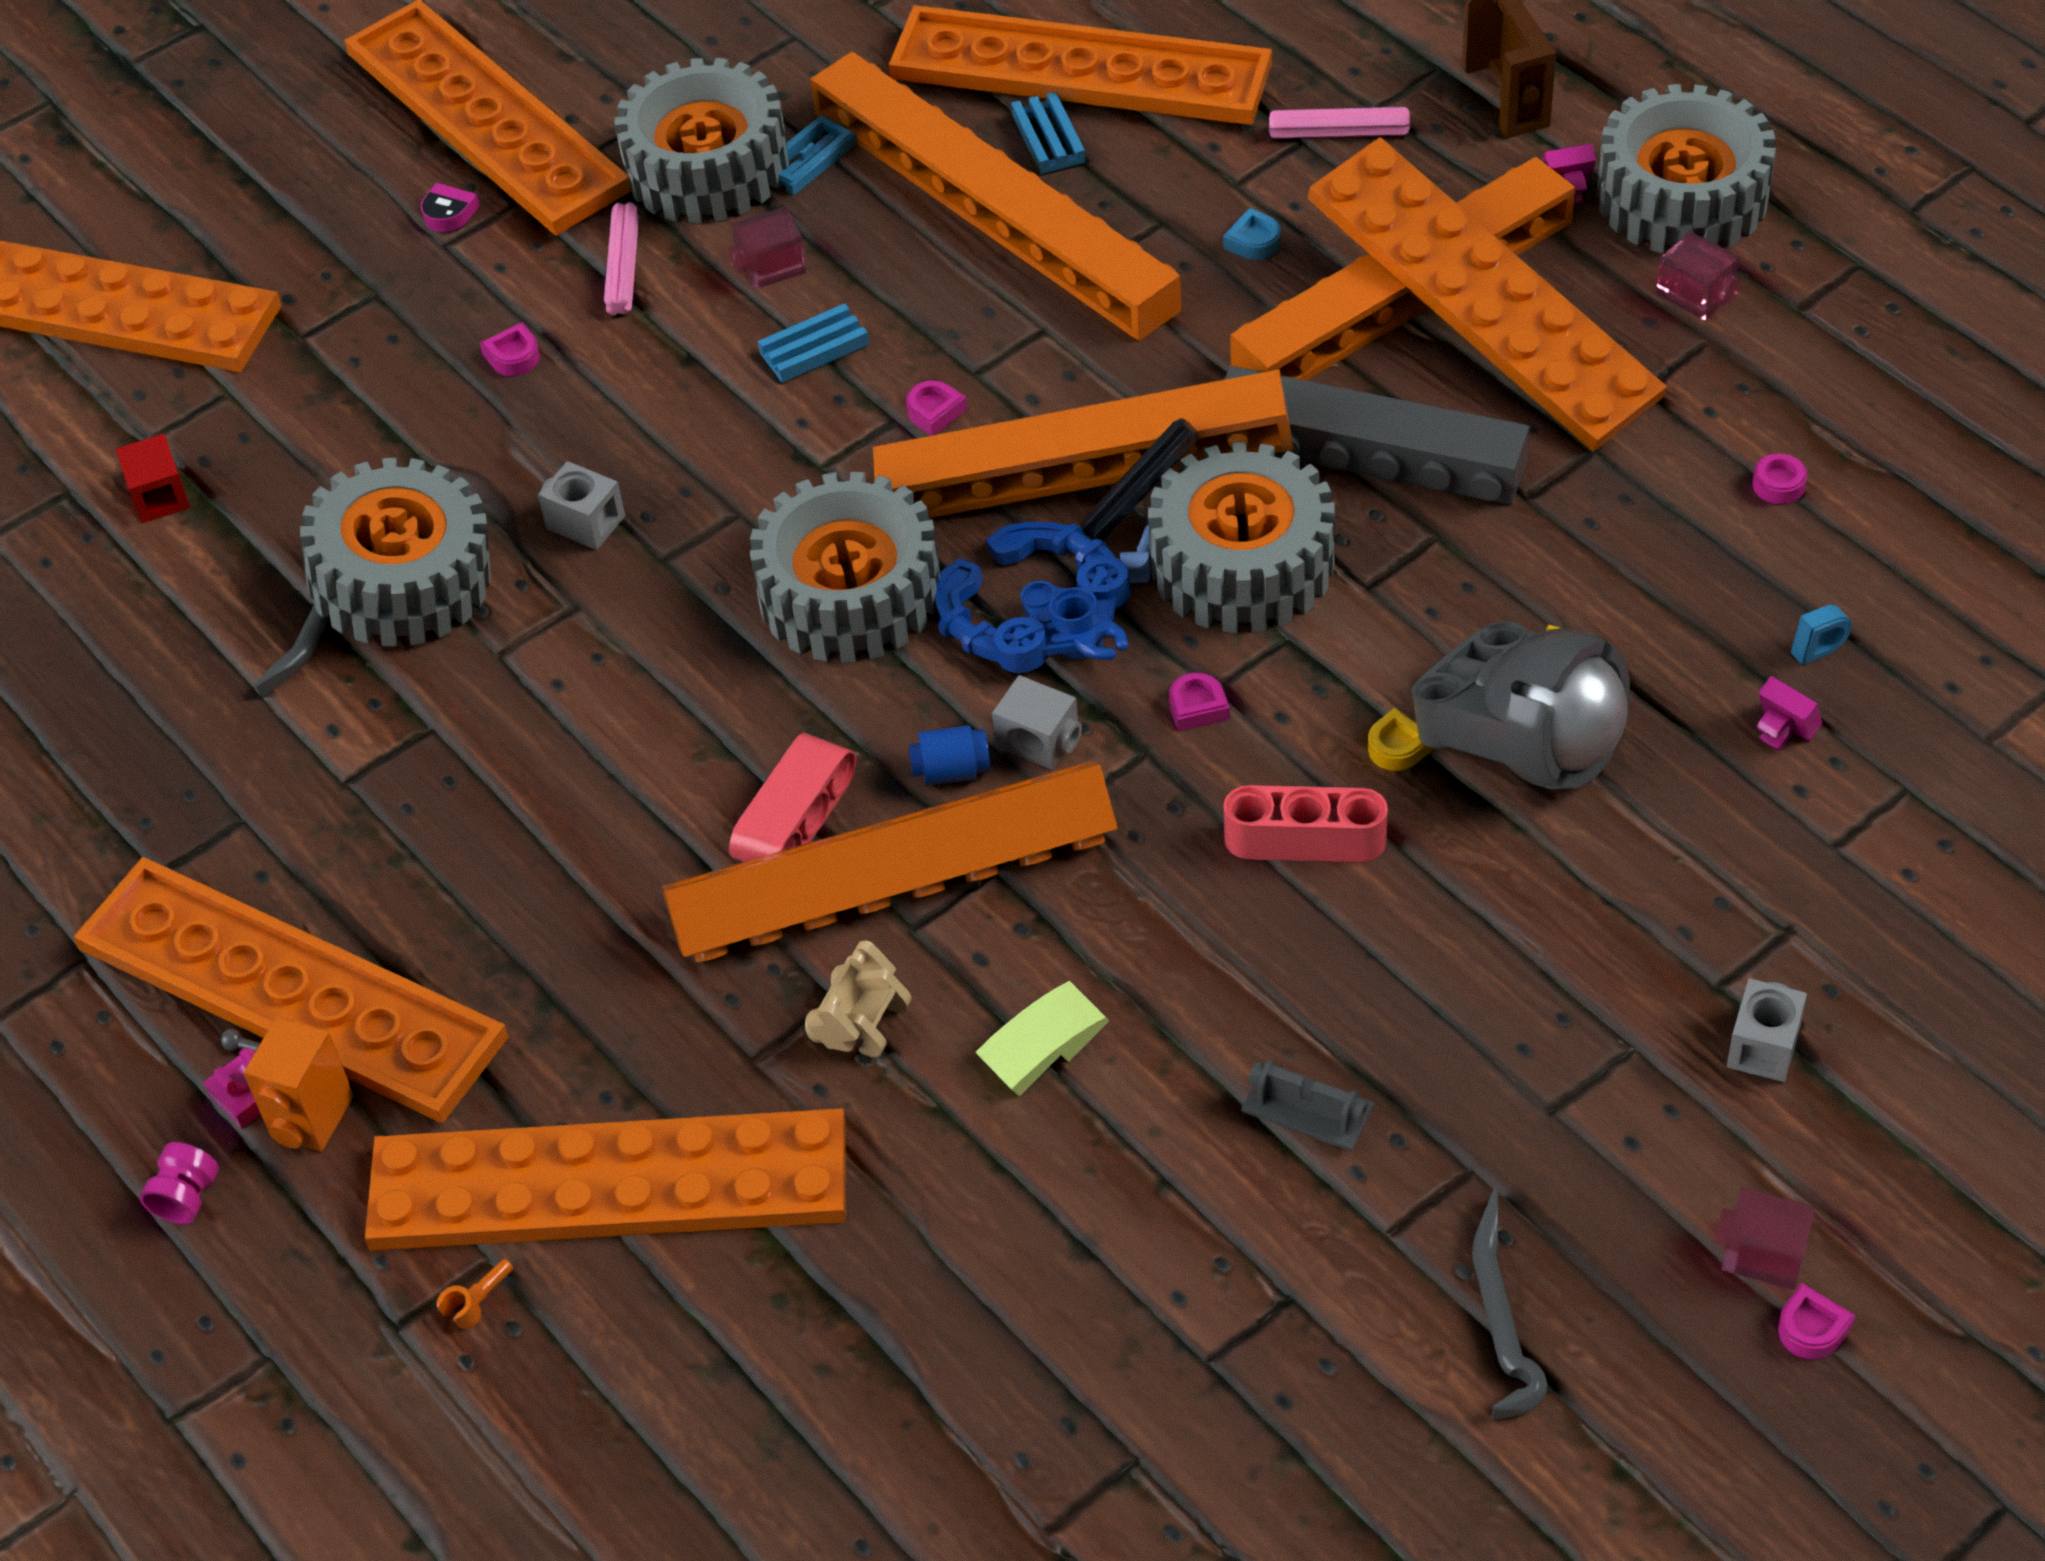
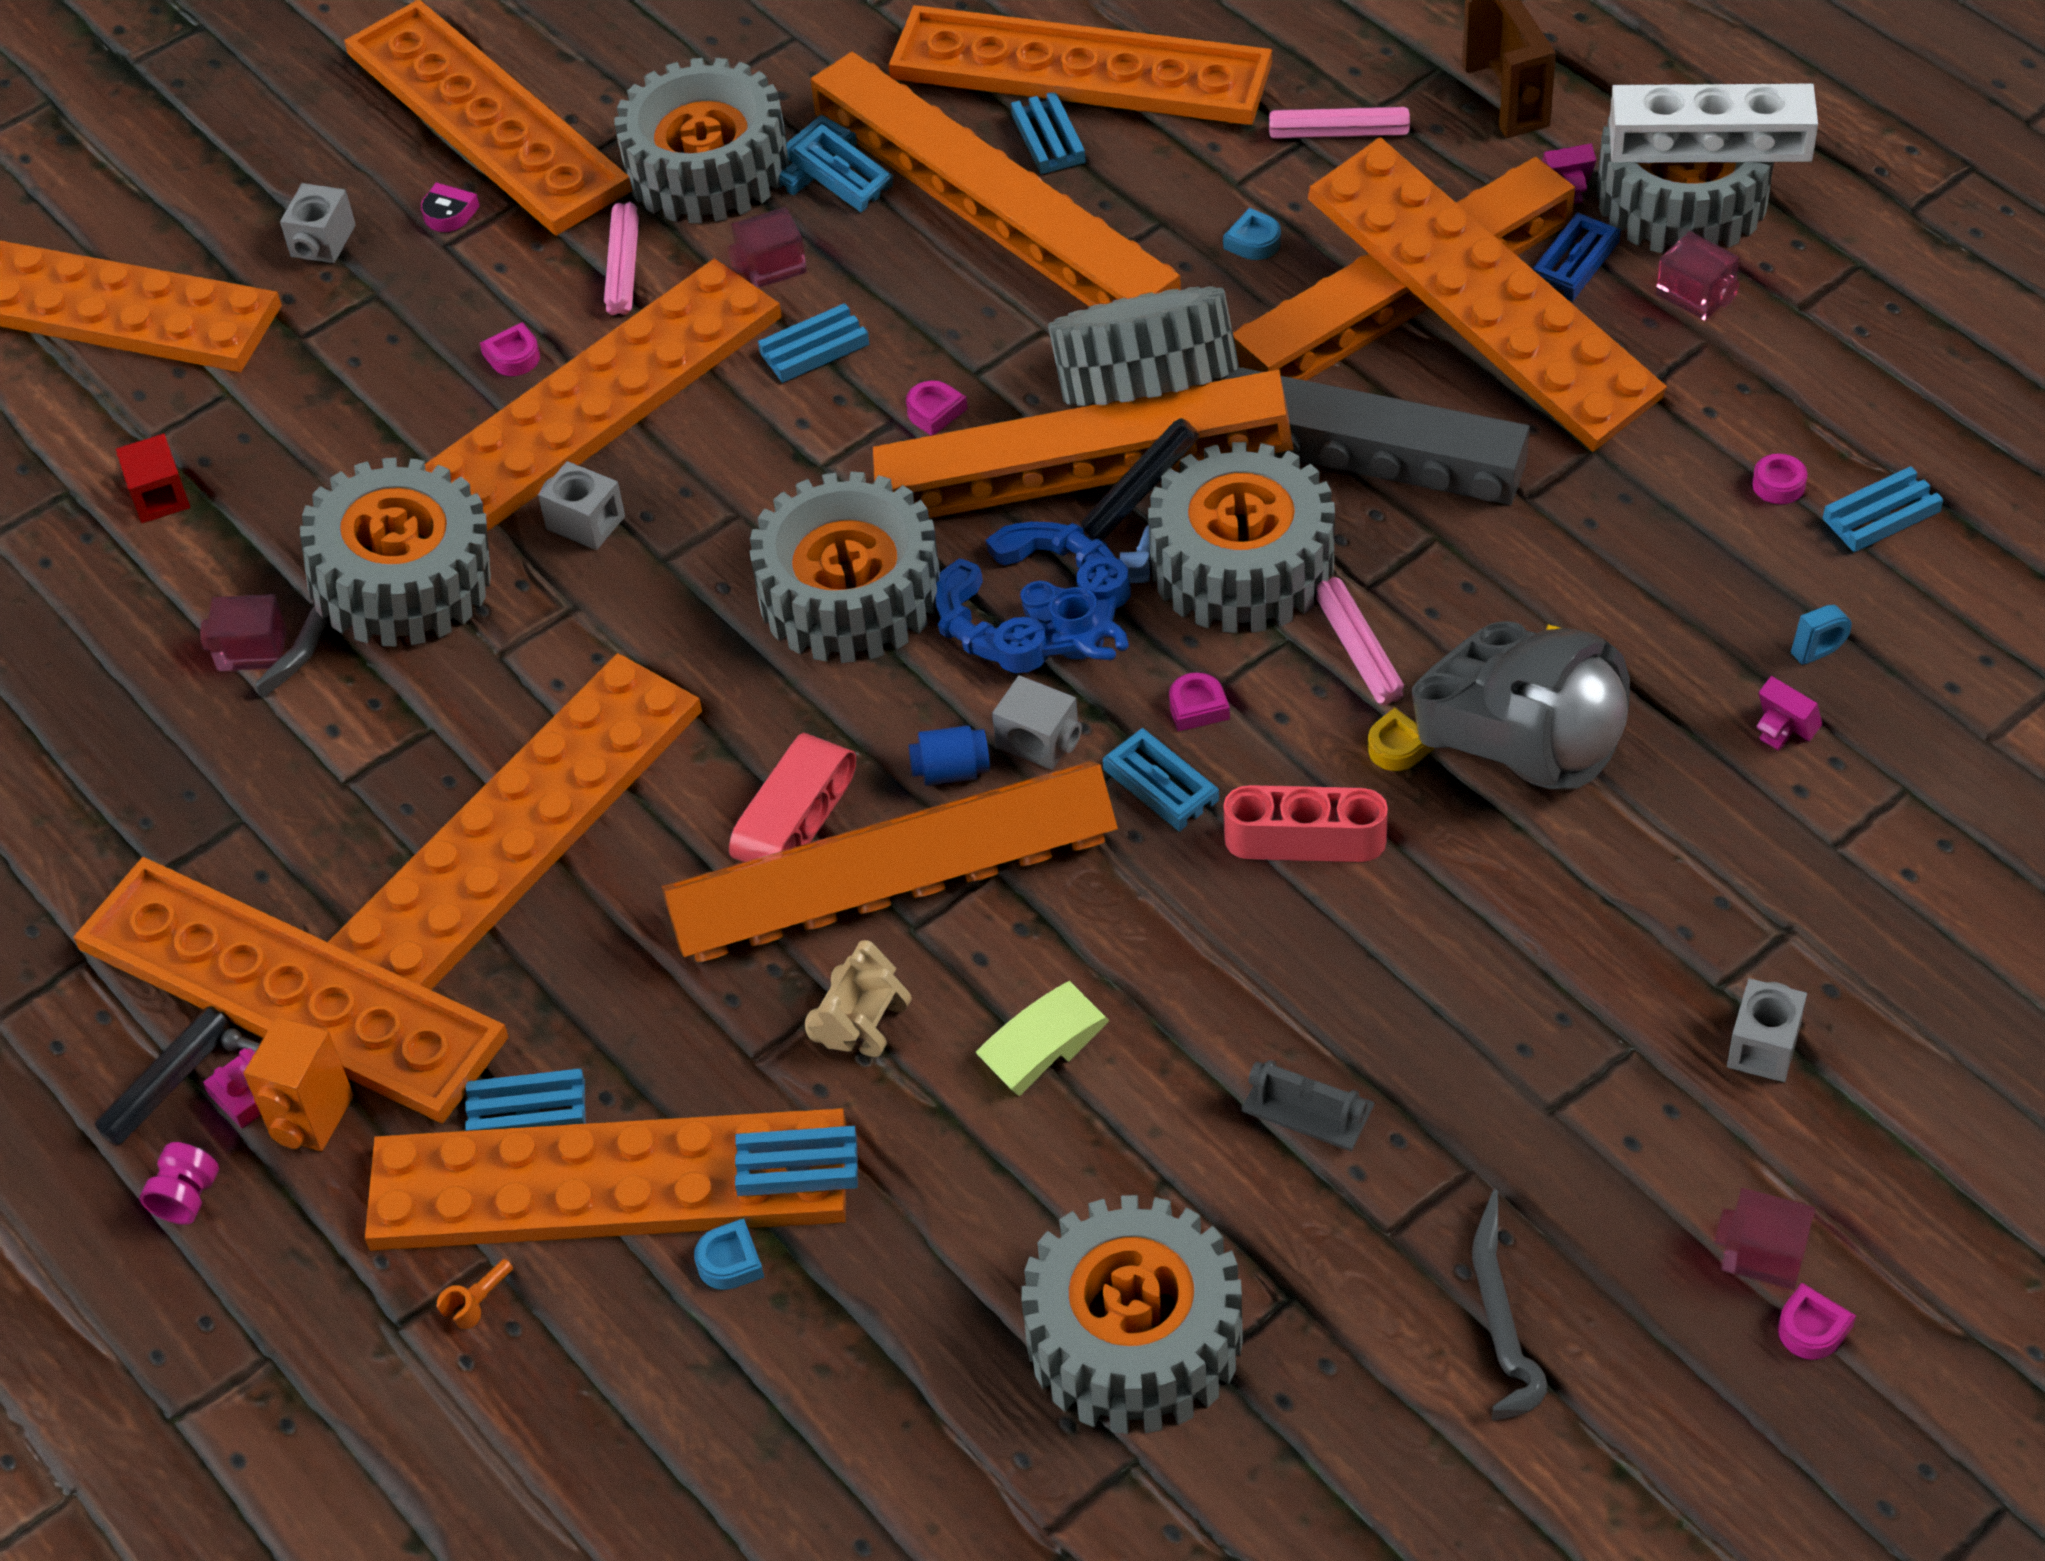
none -> black axle [95,1006,232,1145]
none -> clear pink brick [200,594,287,671]
none -> light grey brick [280,183,356,263]
none -> orange plate [328,653,702,990]
none -> orange plate [425,258,782,532]
none -> dark azure tile [465,1068,586,1131]
none -> dark azure tile [694,1218,765,1290]
none -> dark azure tile [735,1126,858,1196]
none -> dark azure tile [790,124,893,213]
none -> light grey wheel [1022,1195,1243,1434]
none -> light grey wheel [1048,286,1239,406]
none -> dark azure tile [1103,728,1219,832]
none -> bright pink axle [1316,577,1404,706]
none -> blue tile [1532,213,1621,302]
none -> white brick [1609,84,1818,163]
none -> dark azure tile [1822,466,1943,552]

